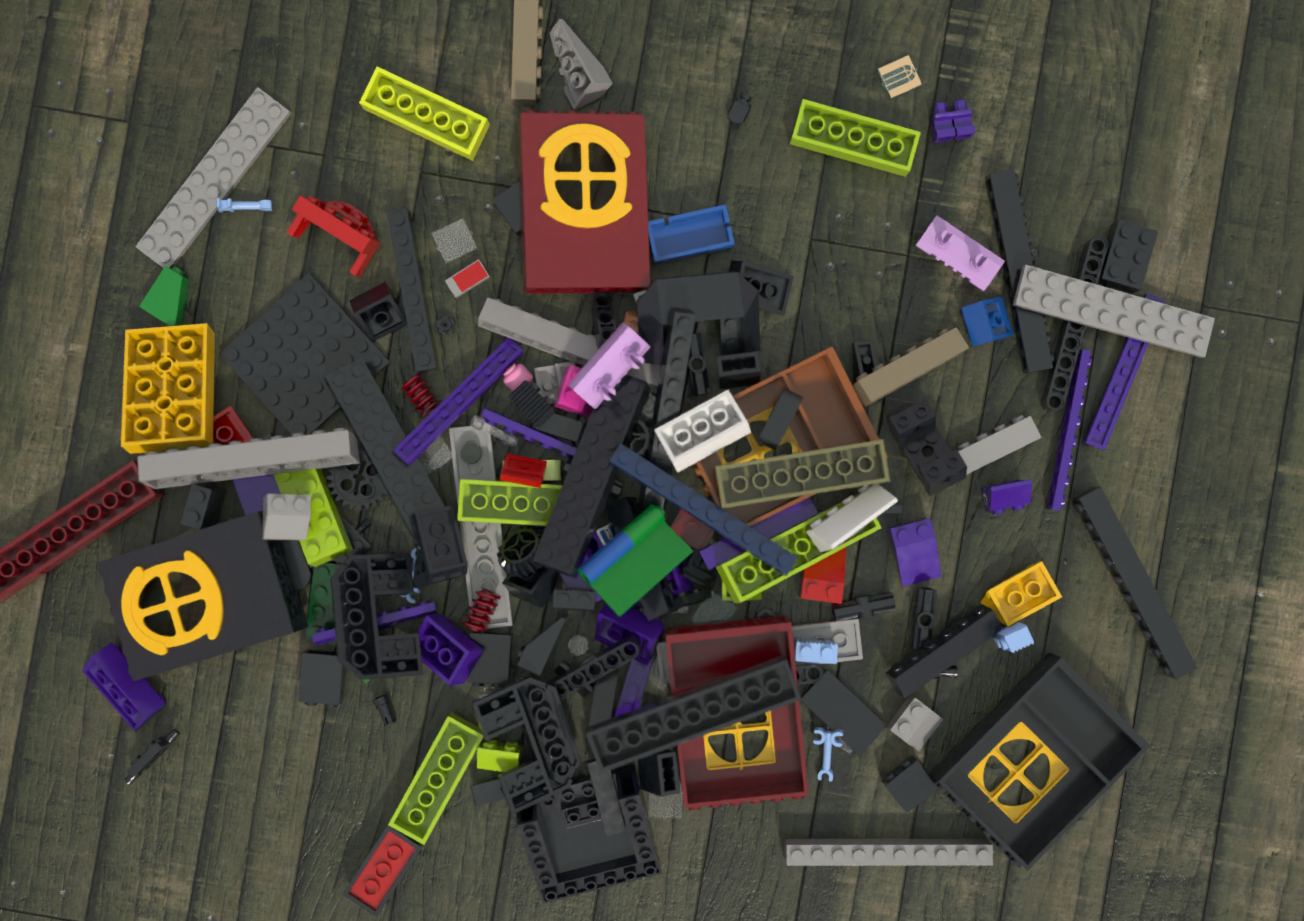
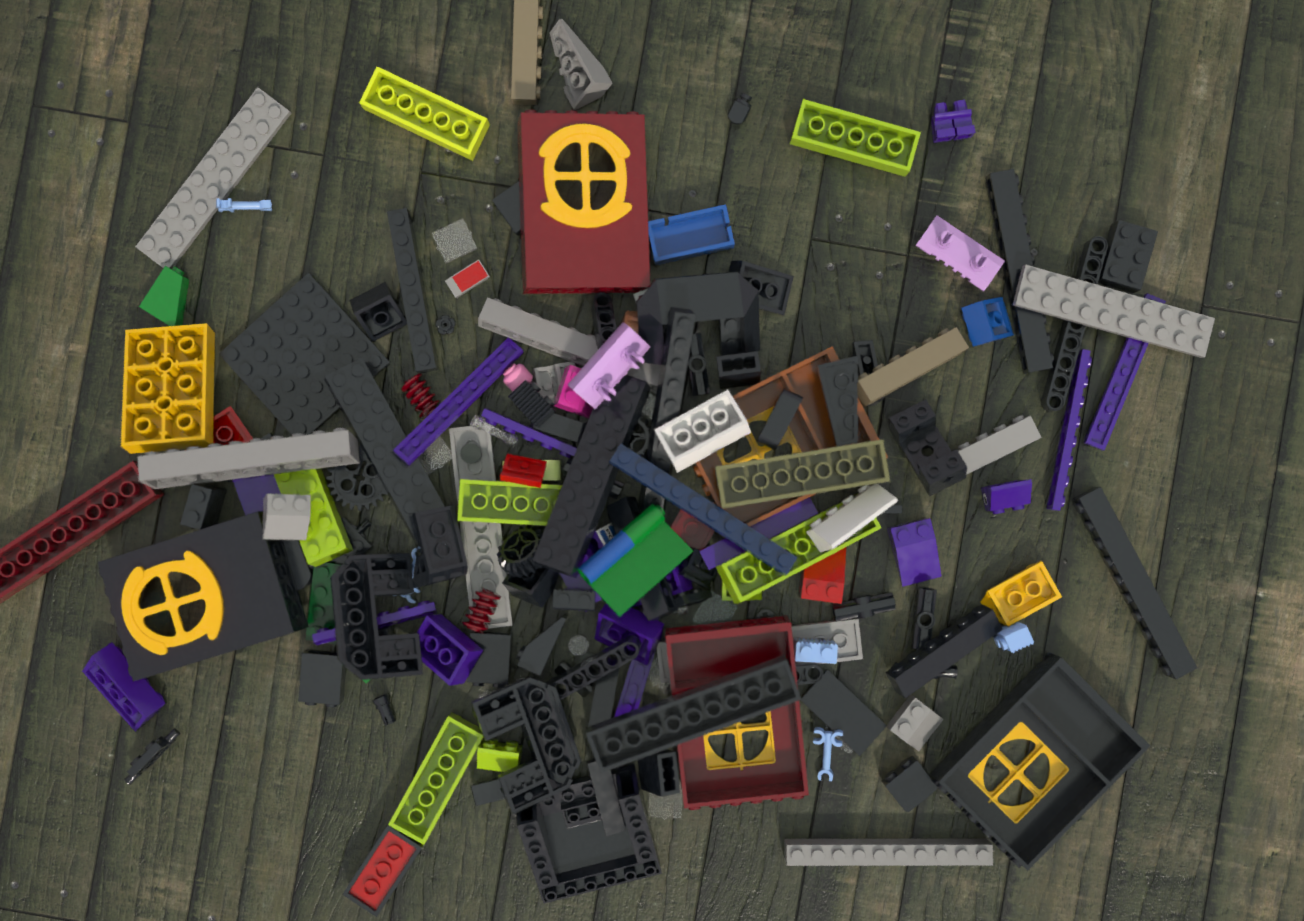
red piece [286,195,381,277] -> none
piece [877,55,923,100] -> none
none -> black wing [817,356,858,447]

